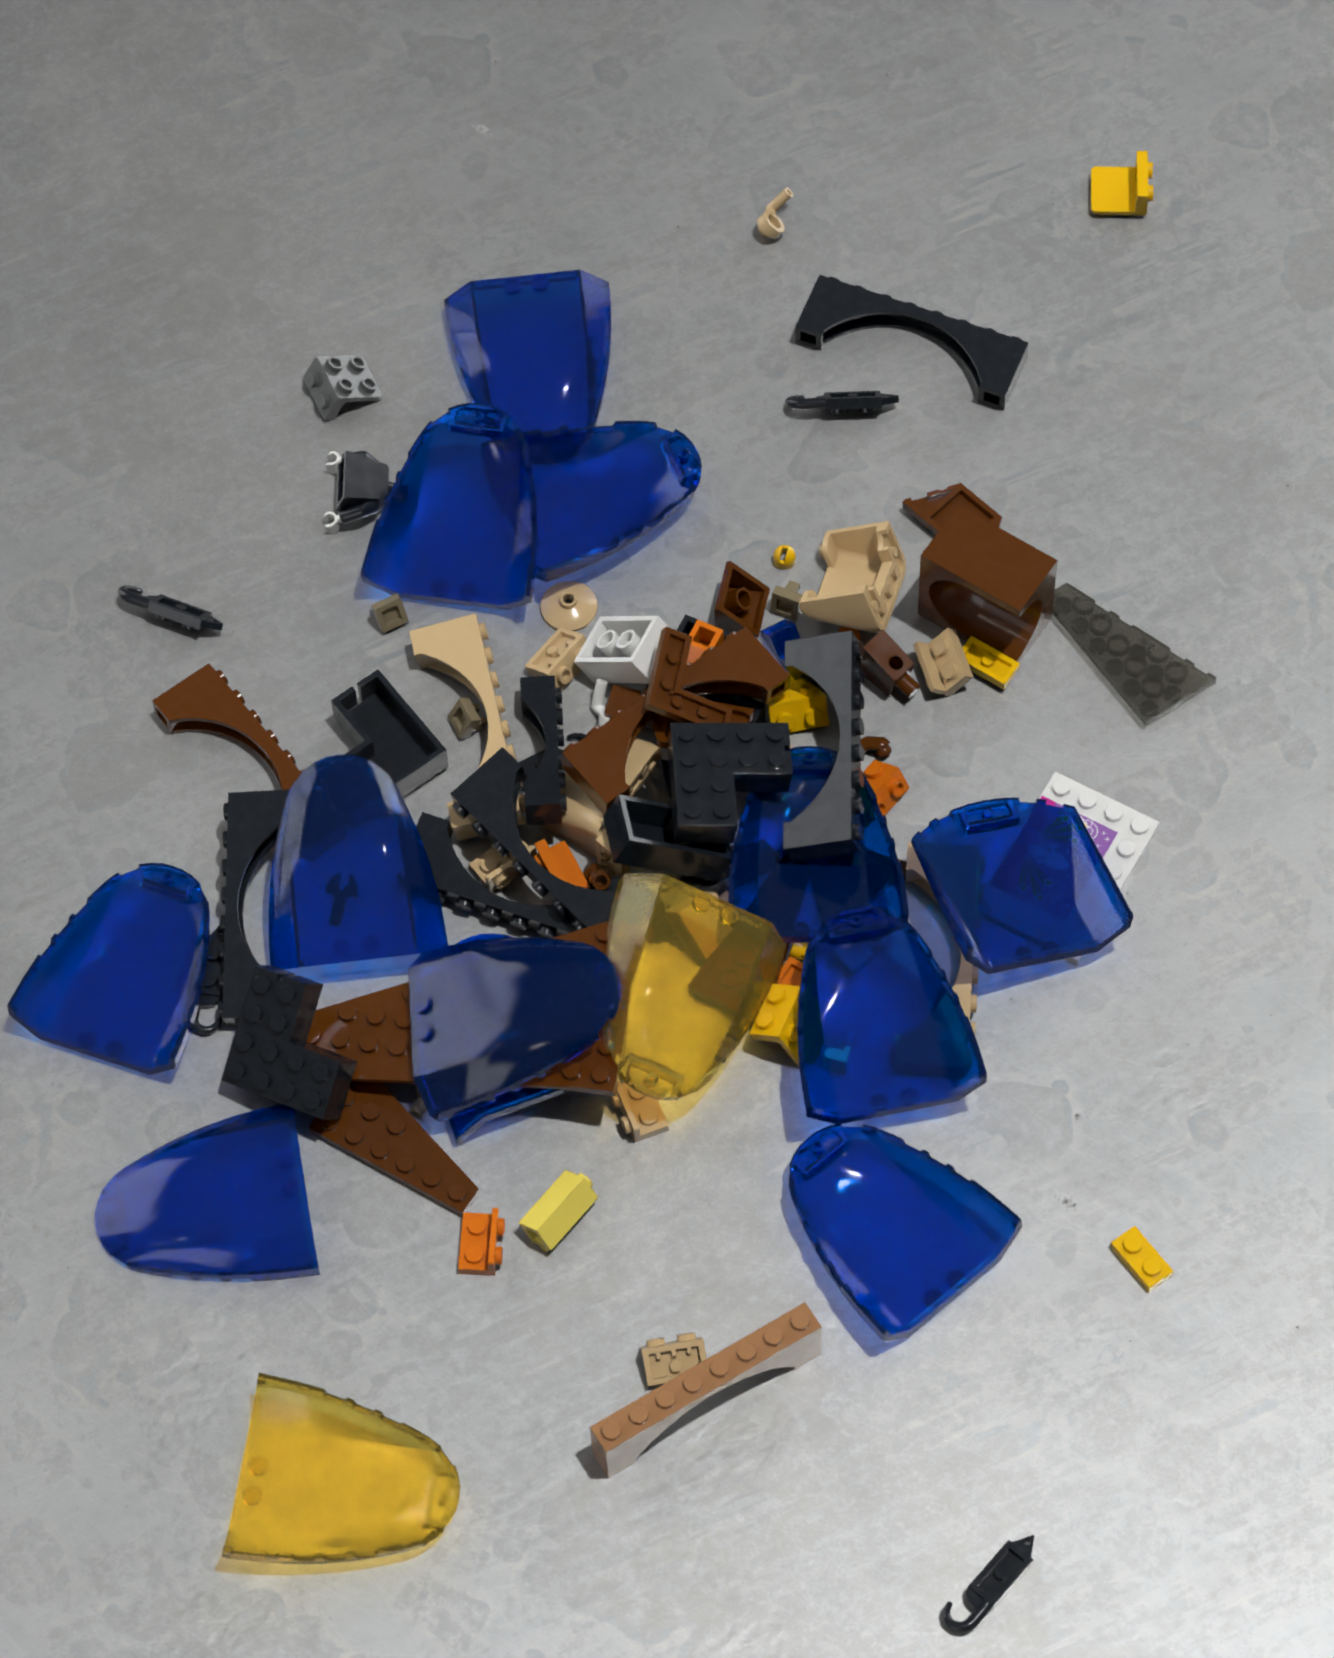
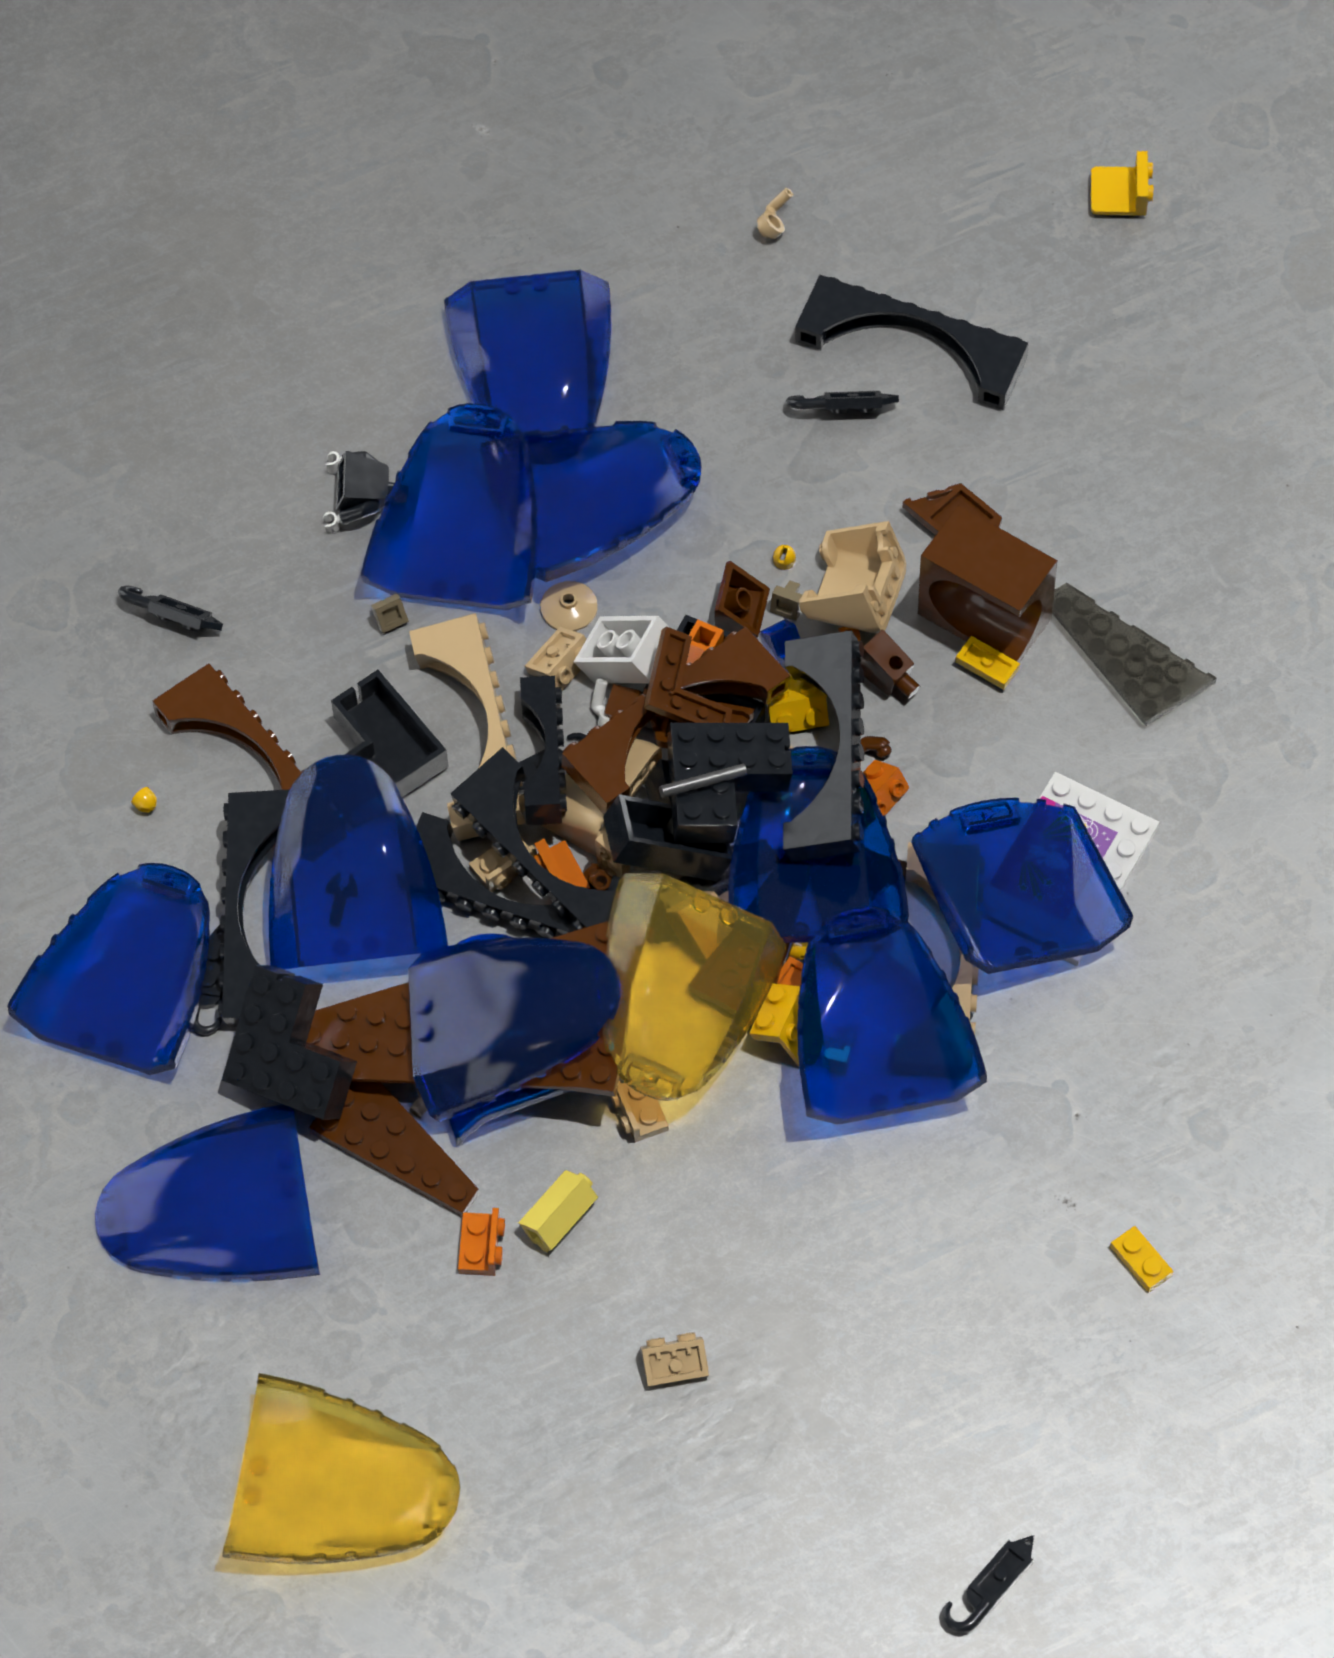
dark grey bracket [303,355,383,420] -> none
dark tan tile [448,697,488,739] -> none
medium nougat arch [590,1302,822,1479] -> none
clear blue windscreen [788,1123,1022,1343] -> none
tan bracket [913,628,973,696] -> none
none -> yellow hinge [131,787,157,813]
none -> flat silver bar [659,764,747,798]

